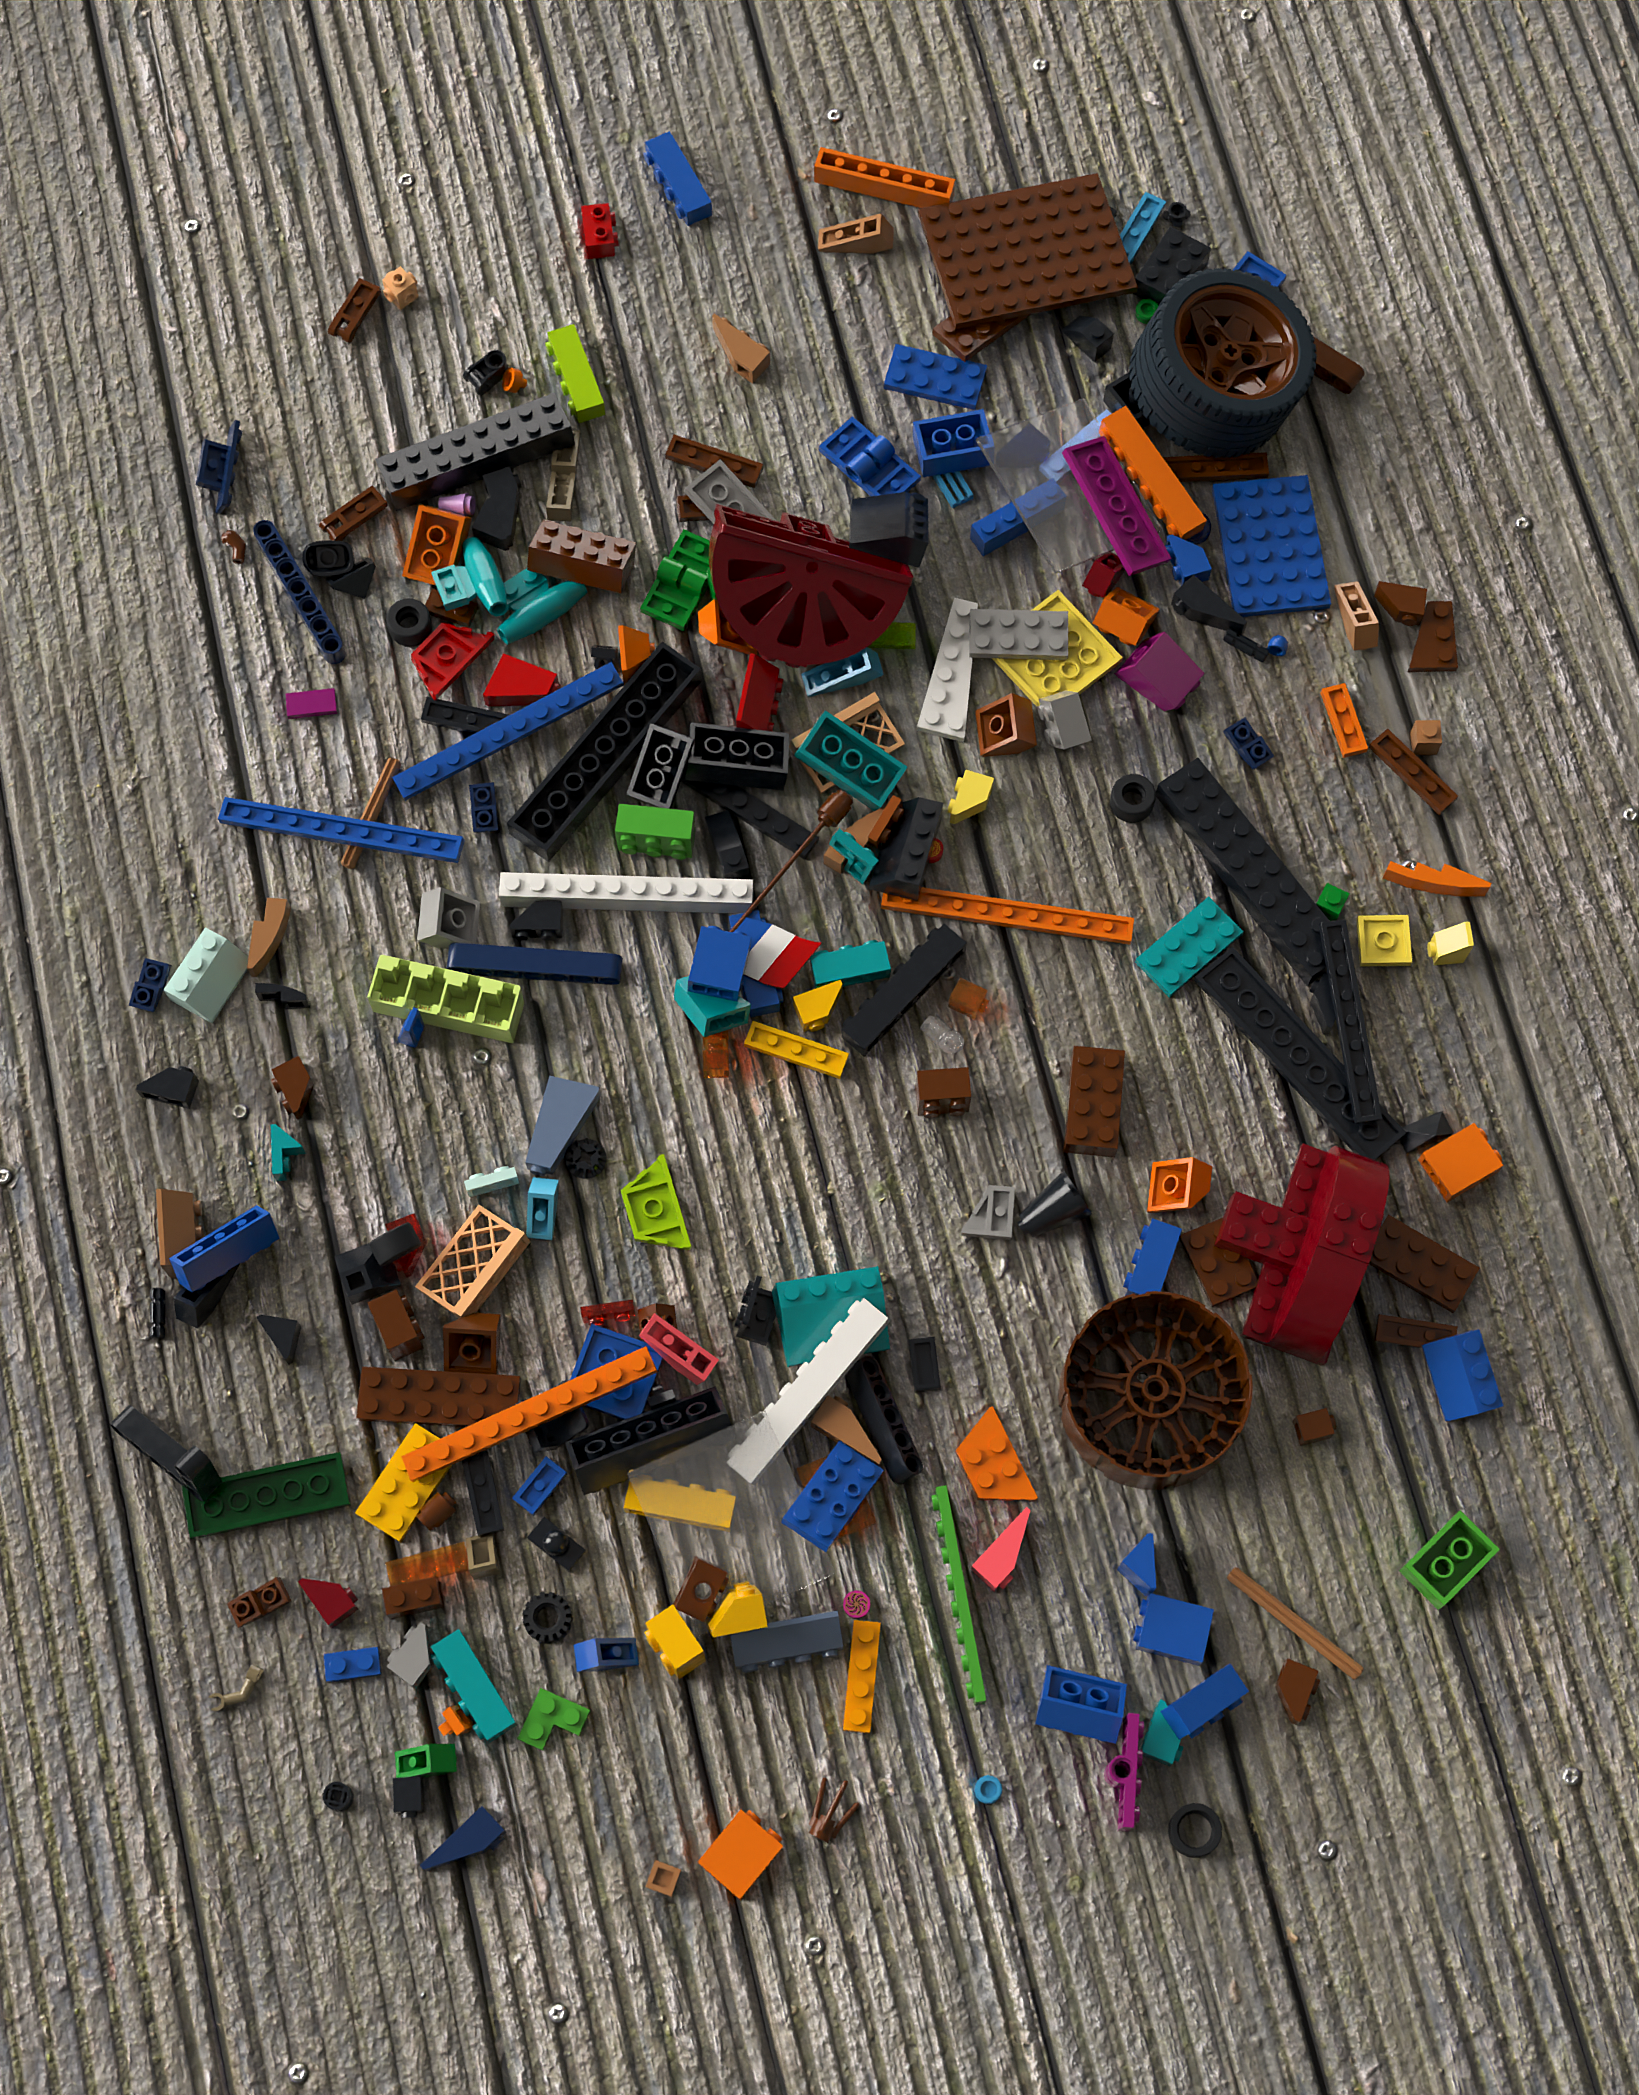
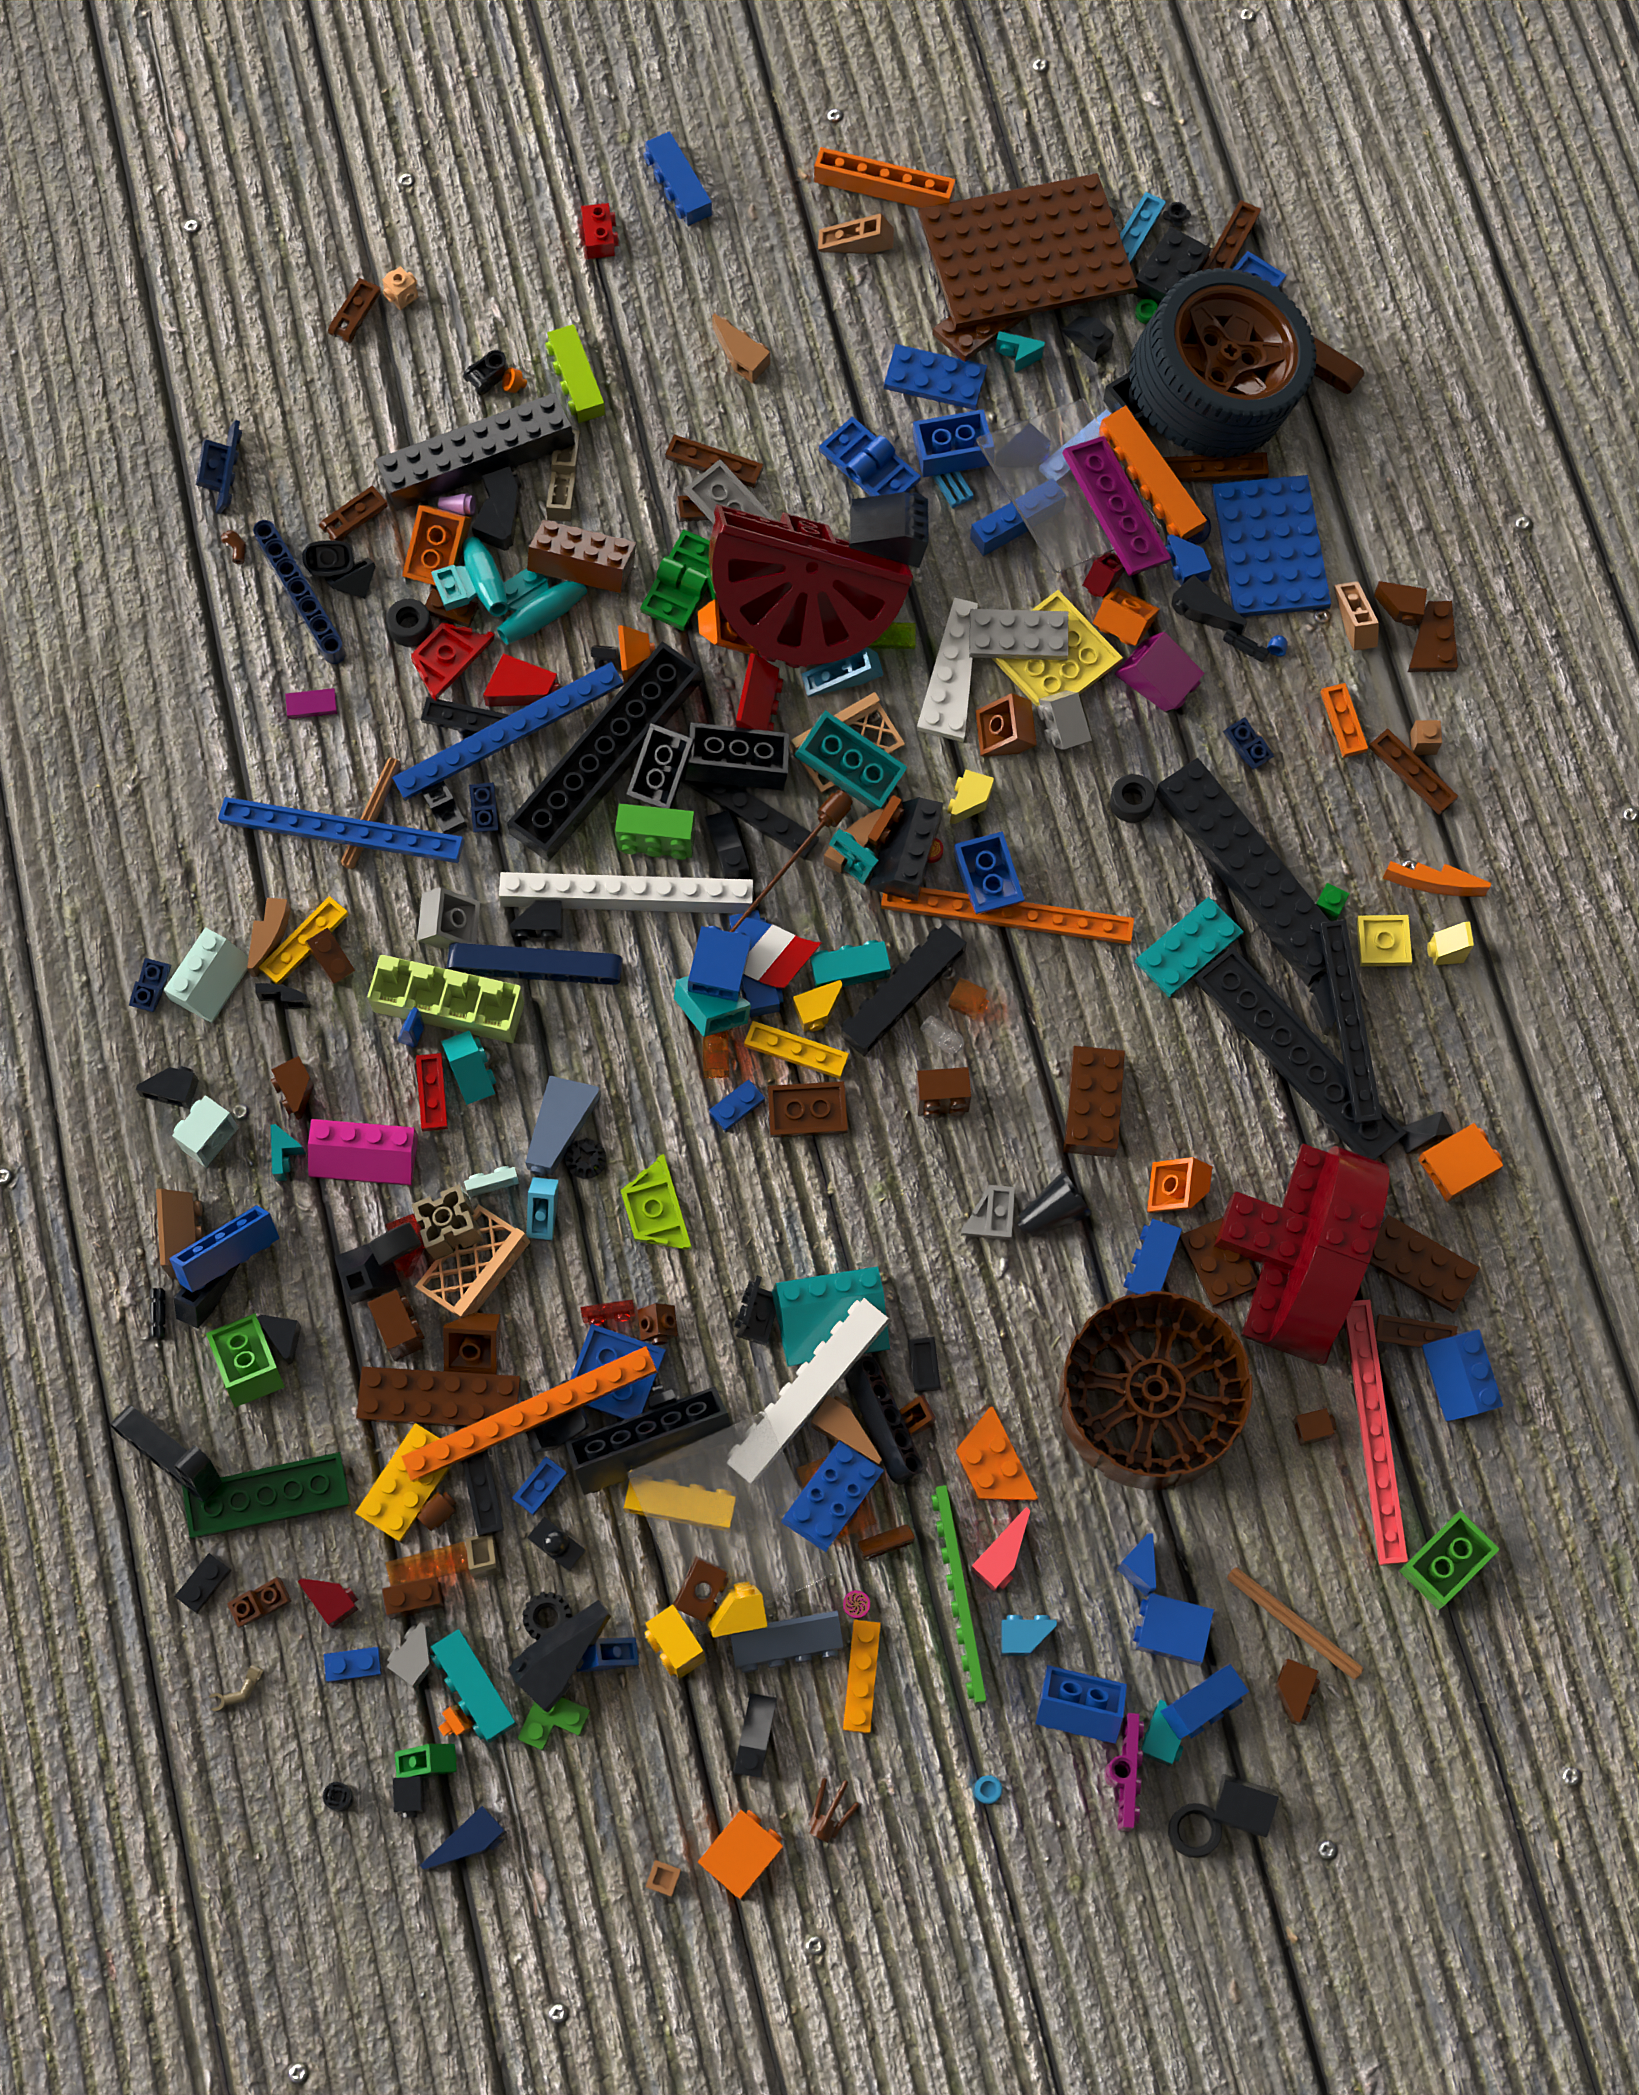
coral slope [639,1313,719,1385] -> none
none -> light aqua brick [172,1095,239,1167]
none -> black plate [174,1553,231,1614]
none -> bright green slope [206,1313,285,1408]
none -> yellow plate [259,896,349,985]
none -> reddish brown brick [305,927,355,985]
none -> dark pink slope [308,1119,418,1186]
none -> dark tan brick [411,1184,483,1260]
none -> red plate [416,1053,448,1132]
none -> black slope [421,781,467,835]
none -> teal brick [441,1030,496,1105]
none -> black wedge [508,1600,611,1713]
none -> blue plate [709,1079,765,1132]
none -> black slope [733,1693,777,1781]
none -> reddish brown plate [767,1081,848,1138]
none -> reddish brown slope [858,1524,915,1561]
none -> reddish brown slope [899,1394,936,1437]
none -> blue slope [953,831,1025,914]
none -> teal slope [995,331,1045,372]
none -> dark azure slope [1001,1615,1057,1656]
none -> reddish brown plate [1201,200,1261,272]
none -> black slope [1213,1774,1279,1838]
none -> coral plate [1345,1300,1408,1566]

